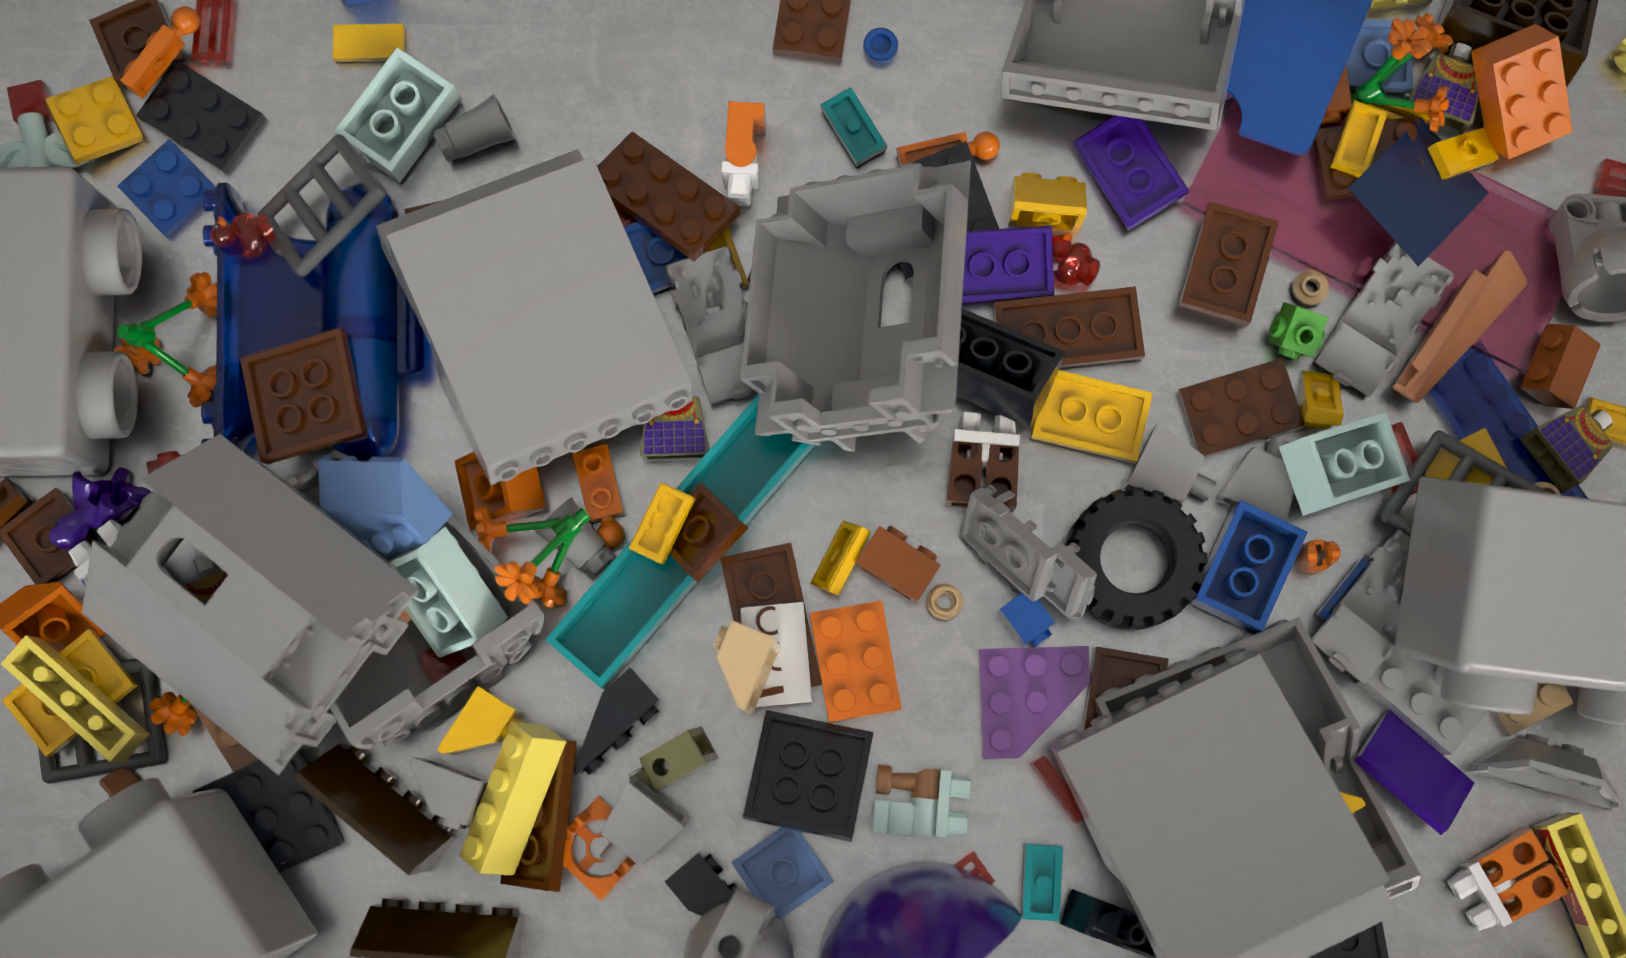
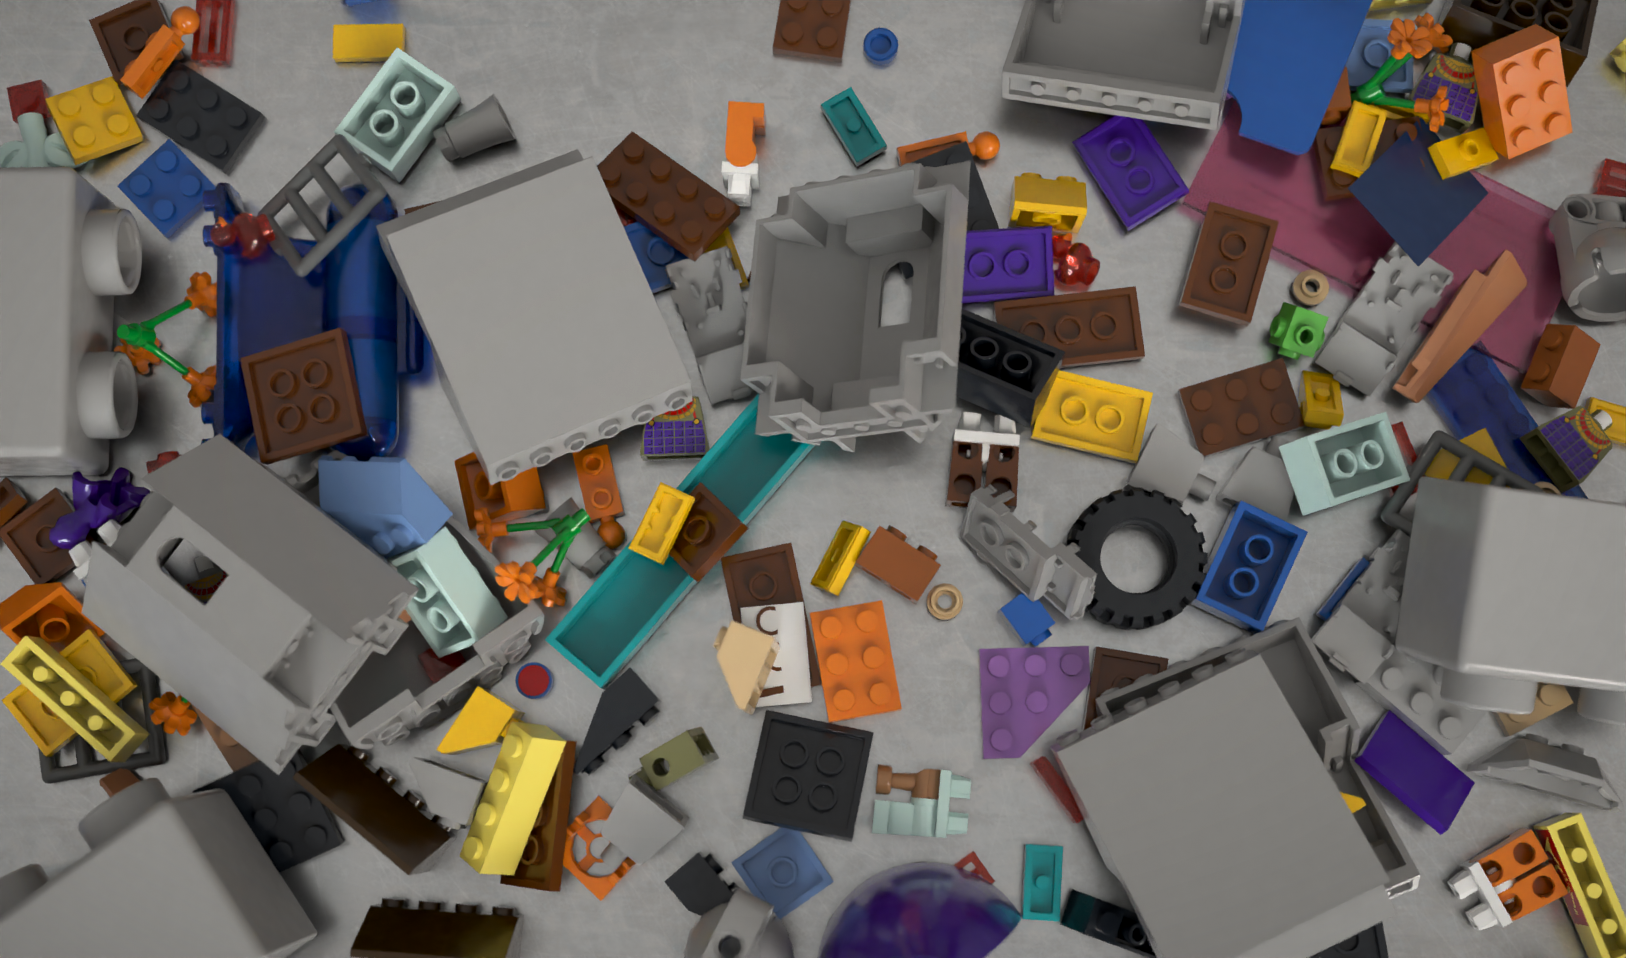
orange hinge [1294,539,1341,575] -> none
none -> red tile [515,662,553,699]

